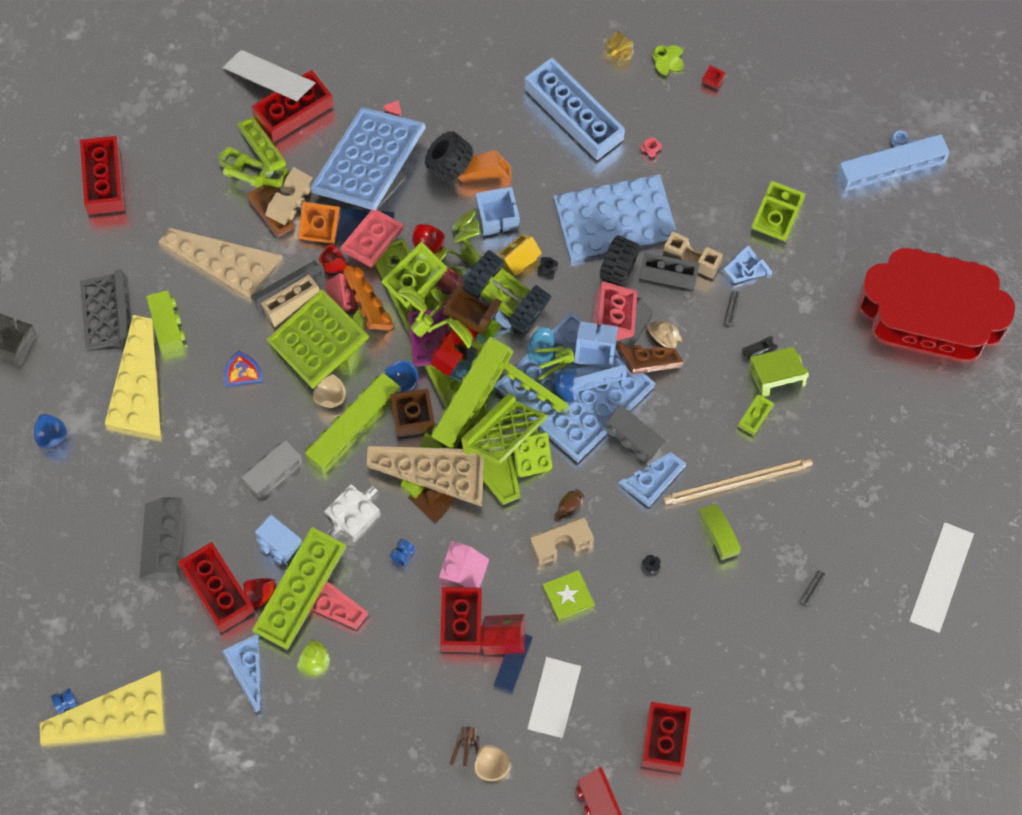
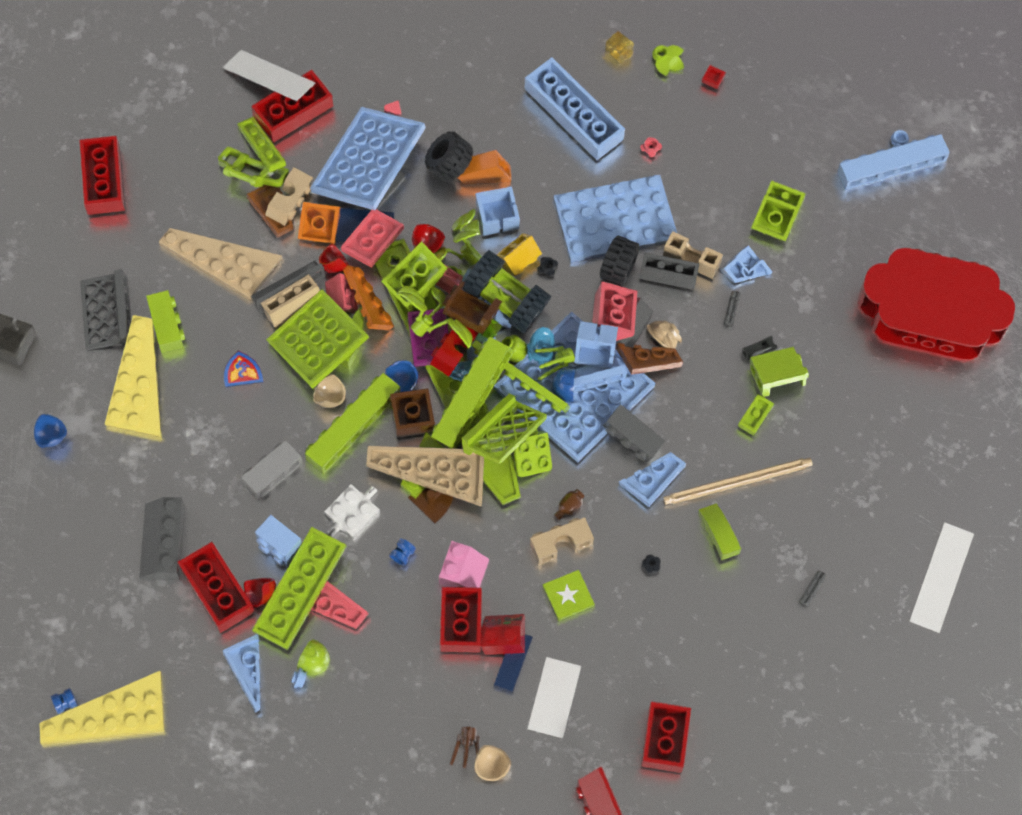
none -> light blue plate [291,668,307,688]
none -> lime head [501,335,527,363]

